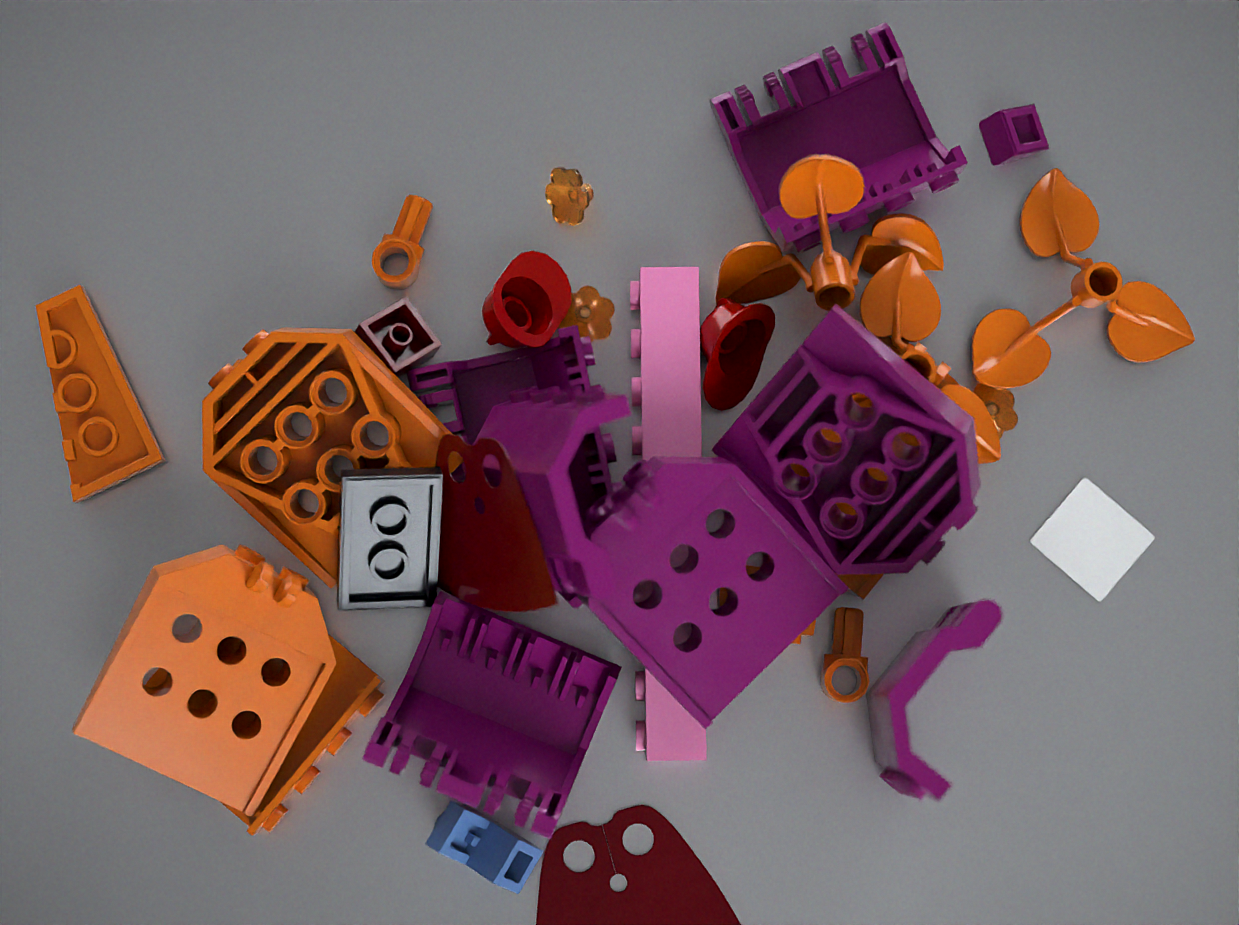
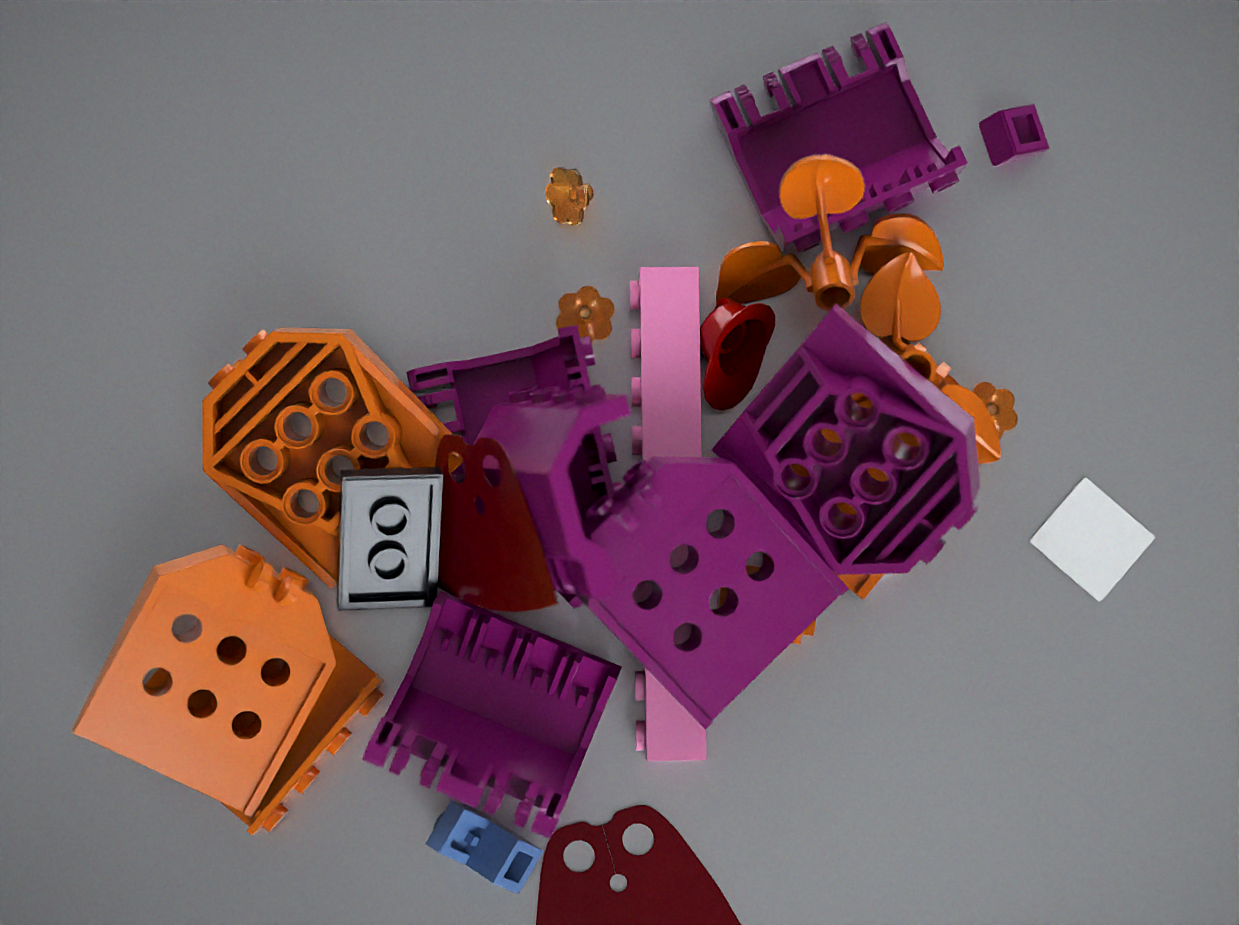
orange wing [36,285,166,503] -> none
dark red piece [354,297,442,378] -> none
orange axle [372,195,433,290] -> none
red piece [482,251,572,349] -> none
orange axle [820,607,869,703] -> none
magenta hinge [866,599,1002,801] -> none
orange plant [971,168,1195,389] -> none

